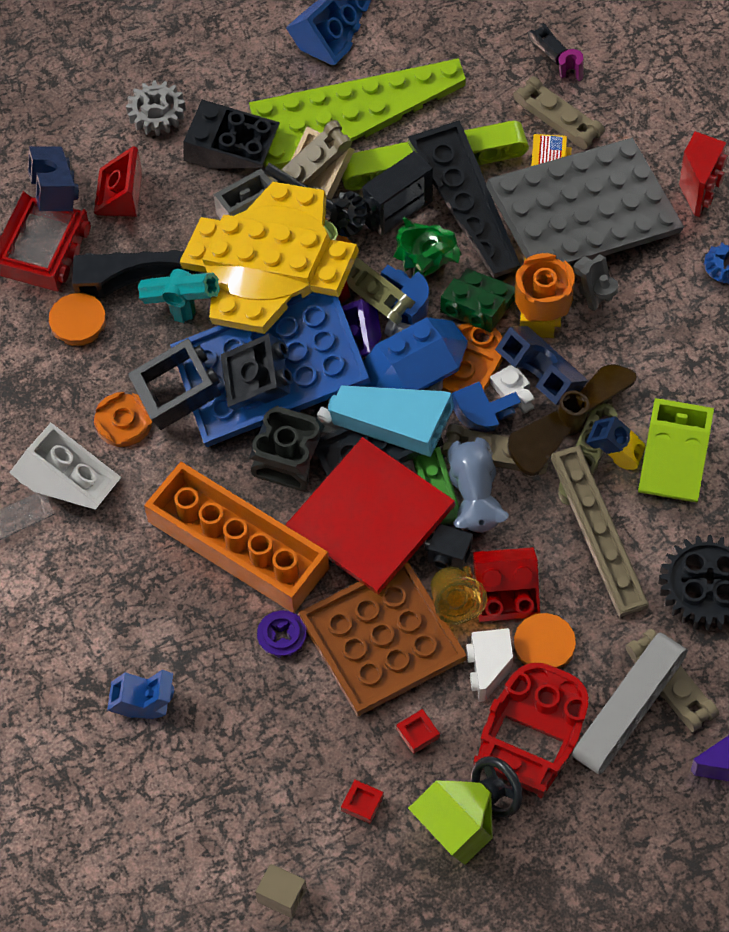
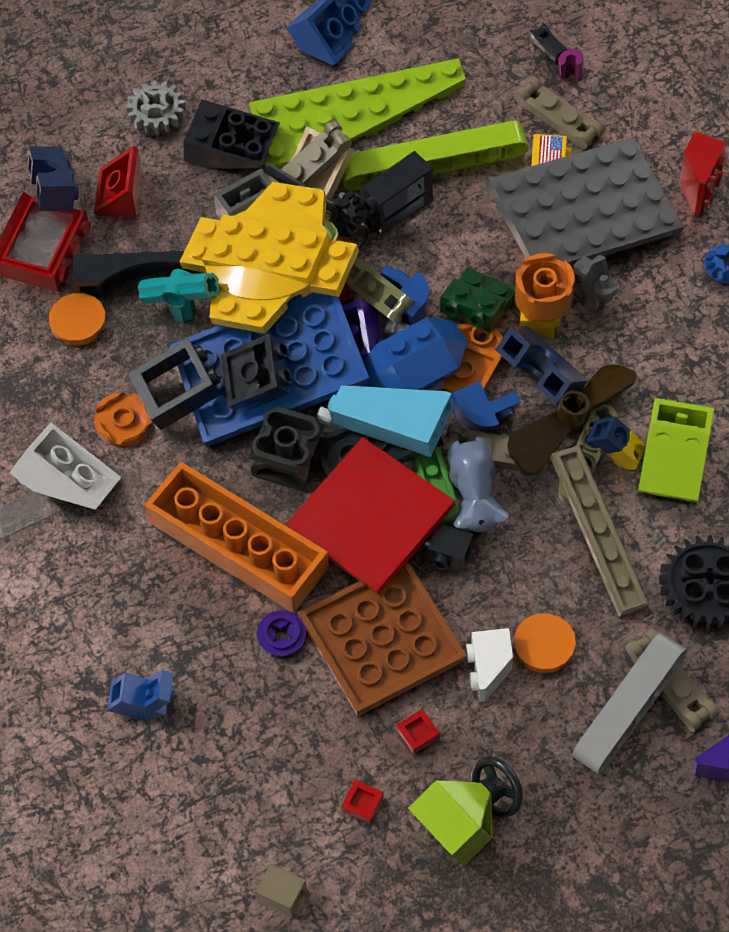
green hair [393,217,462,276] -> none
black wing [408,120,520,278] -> none
clear yellow hat [430,566,487,625] -> none
red slope [473,547,540,622] -> none
red slope [473,663,589,798] -> none
white plate [490,365,534,414] -> none

